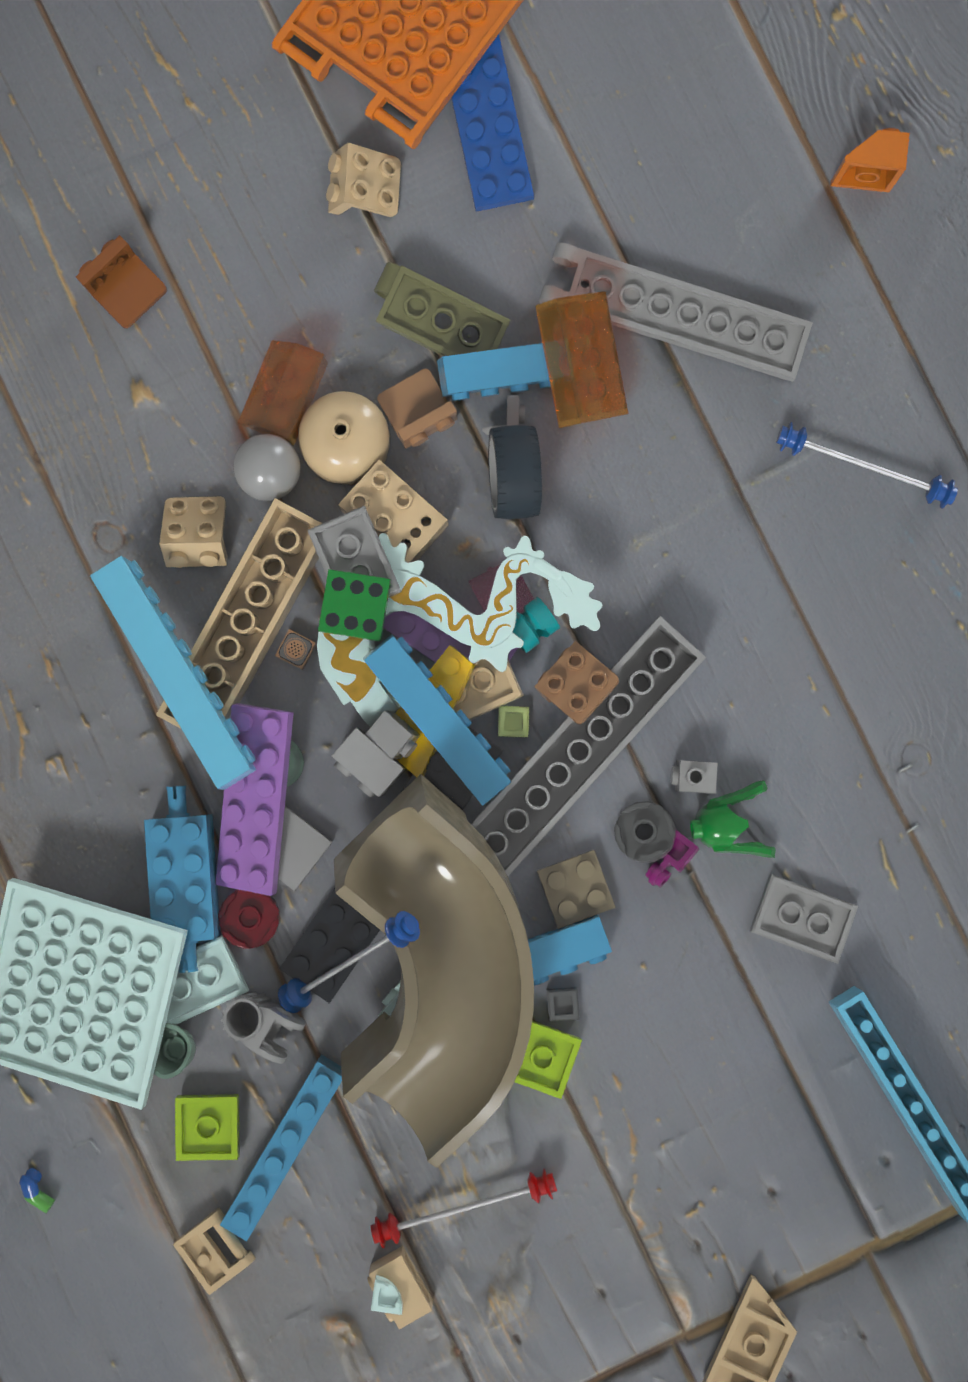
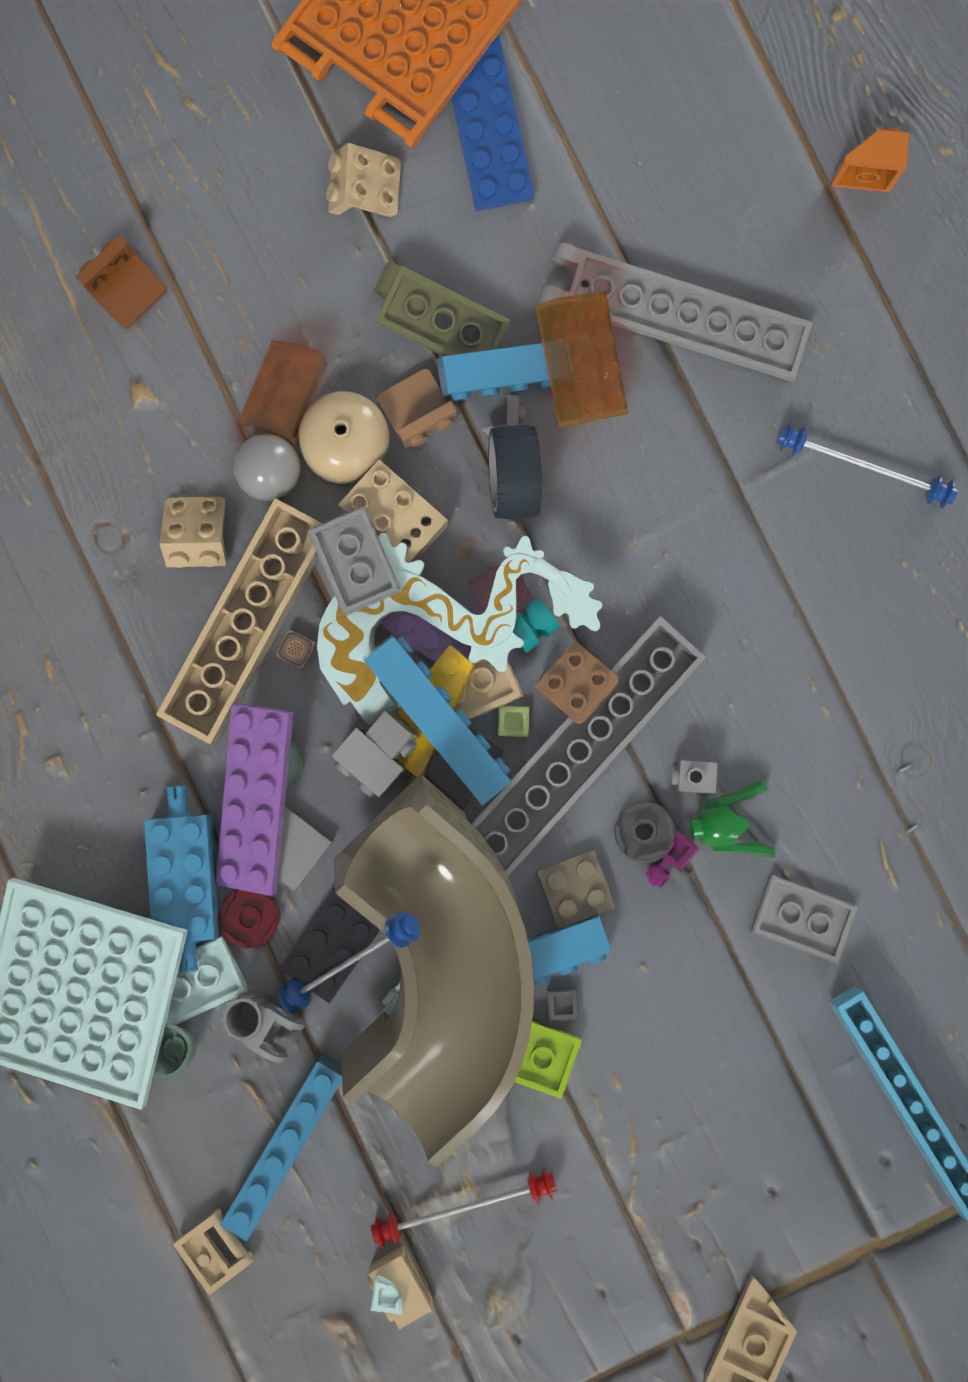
arm [19,1168,55,1214] -> none
medium azure brick [90,556,257,790] -> none
lime plate [175,1094,240,1161] -> none
green tile [318,569,391,642] -> none

